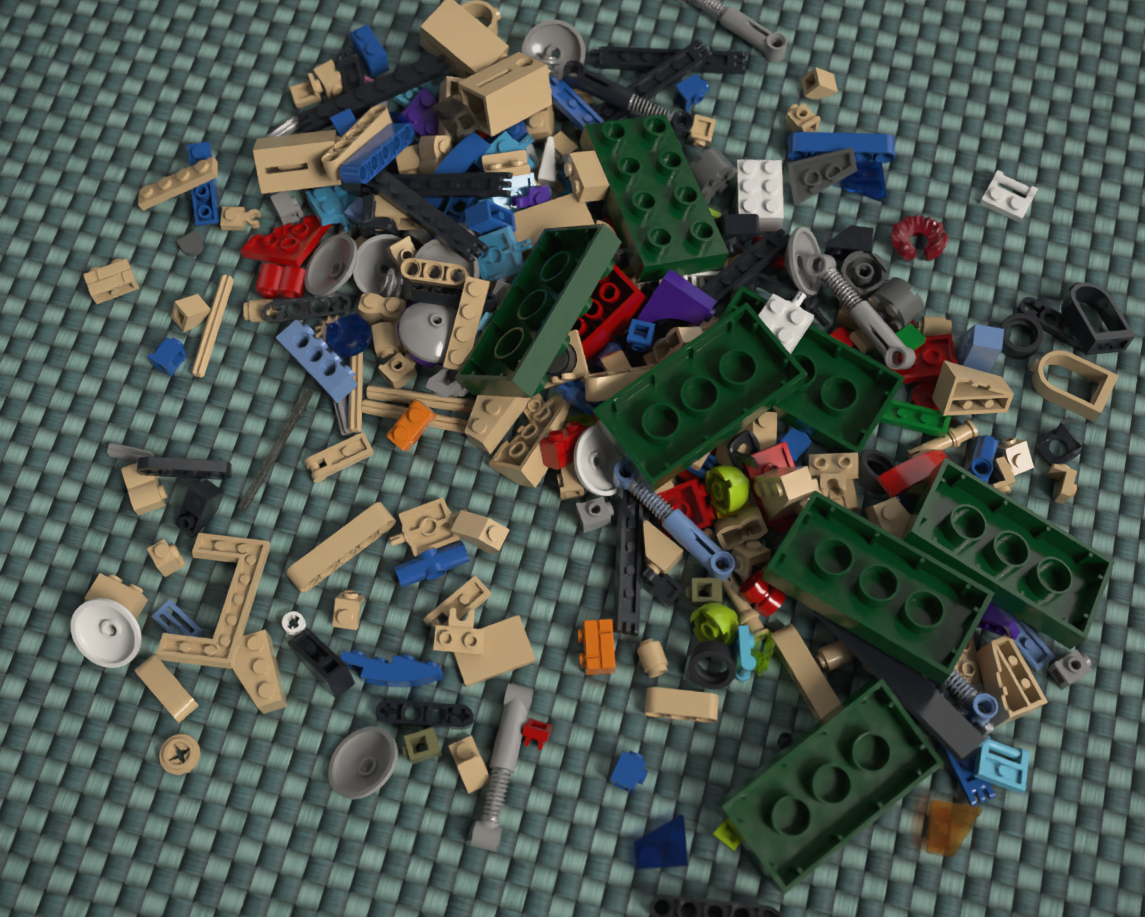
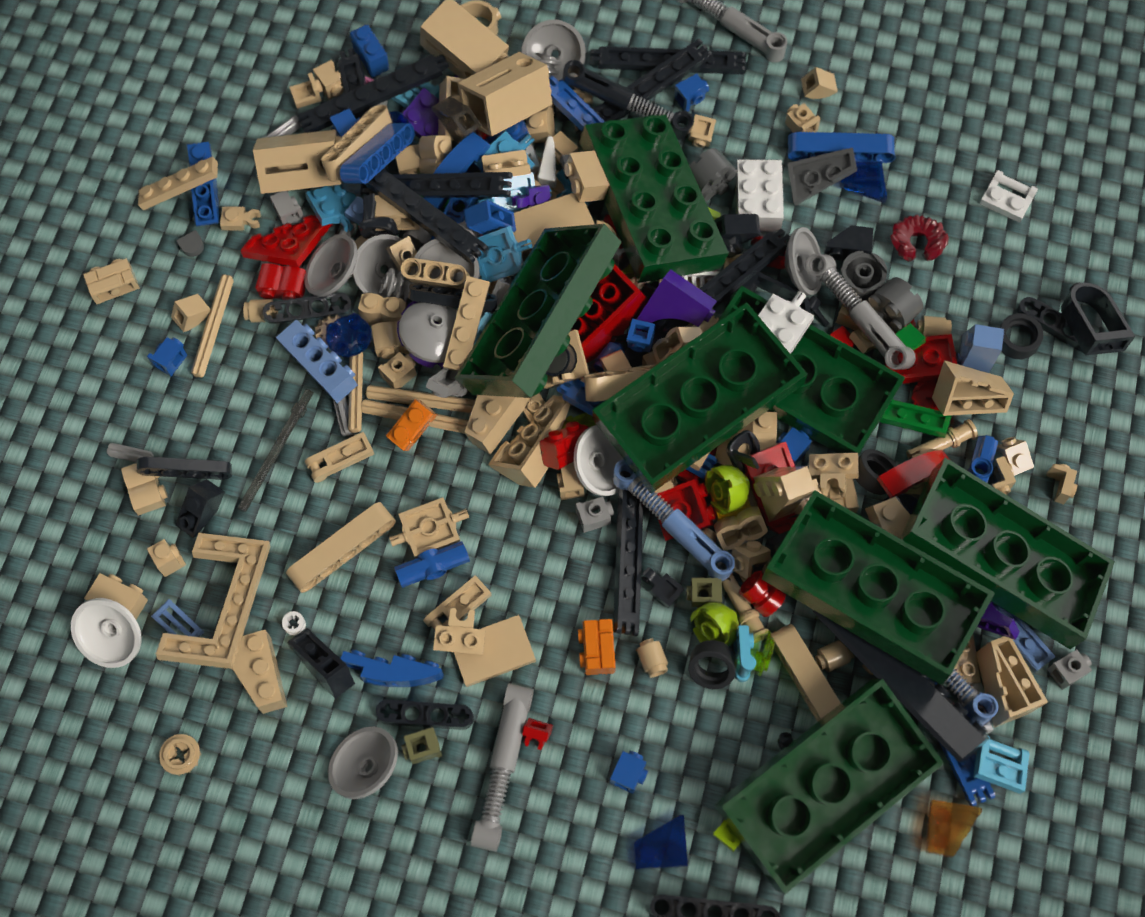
tan beam [134,654,199,723] -> none
tan bracket [332,590,364,630] -> none
tan slope [449,510,509,554] -> none
tan slope [449,735,490,794] -> none
tan slope [643,520,683,577] -> none
tan beam [644,687,719,723] -> none
tan window [1030,350,1119,422] -> none
black piece [1035,417,1082,466] -> none

